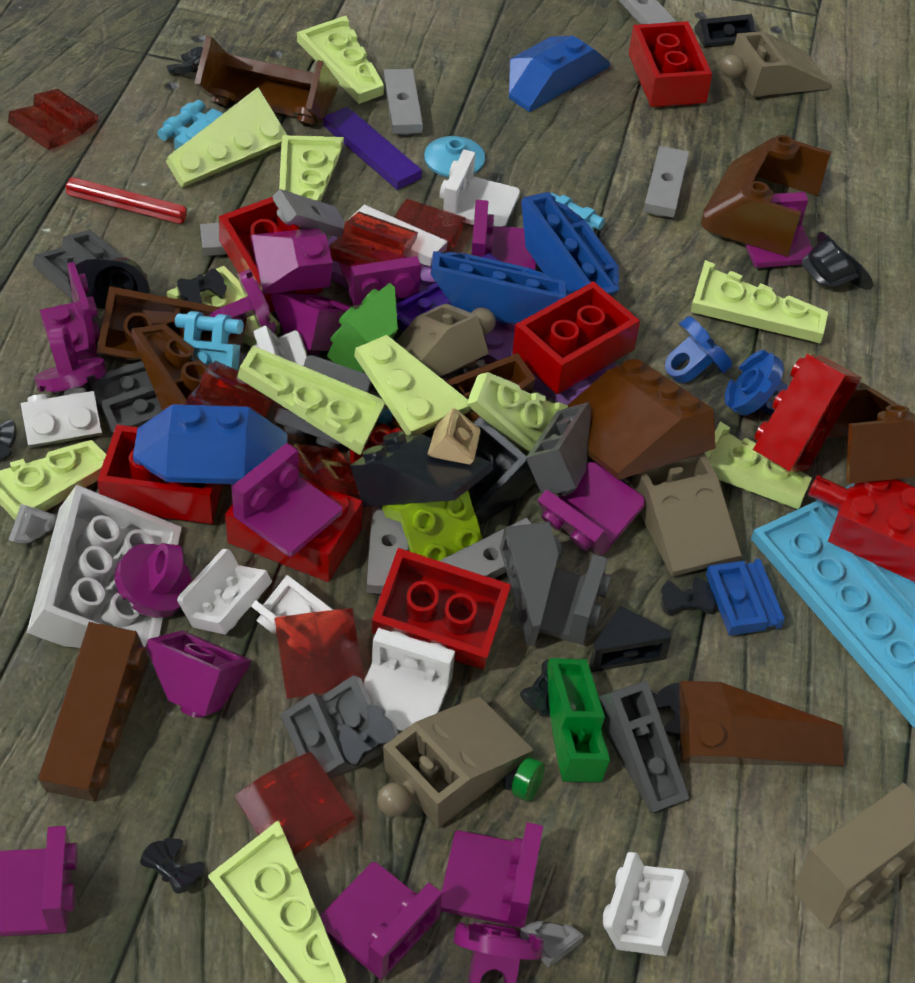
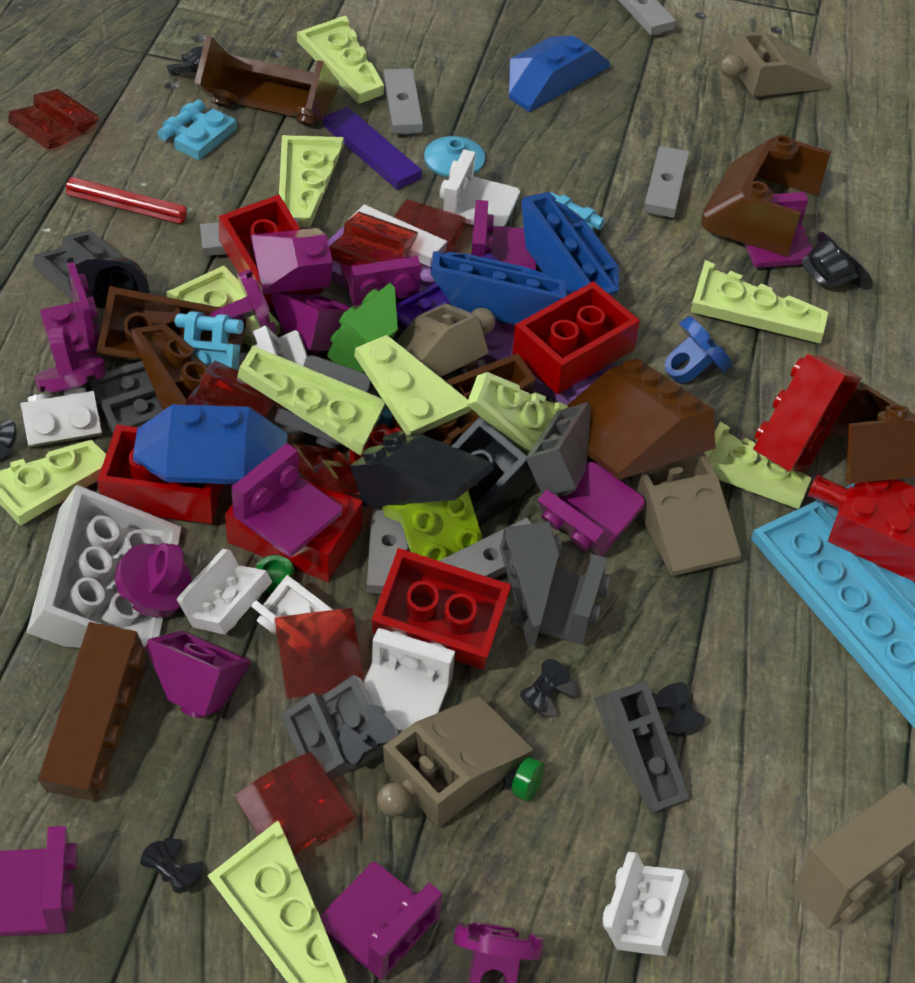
light grey tile [9,504,57,543] -> none
yellowish green wing [166,87,287,188] -> none
black piece [177,269,227,304] -> none
light grey tile [272,189,351,238] -> none
tan slope [428,408,481,465] -> none
magenta bracket [441,822,543,928] -> none
light grey tile [520,921,584,968] -> none
green slope [547,658,610,782] -> none
black slope [589,606,672,673] -> none
red brick [628,21,712,107] -> none
black piece [661,577,715,615] -> none
reddish brown wedge [679,681,844,767] -> none
black slope [694,14,756,48] -> none
blue plate [706,559,785,636] -> none
blue tile [724,350,788,416] -> none
none -> green tile [256,555,294,594]

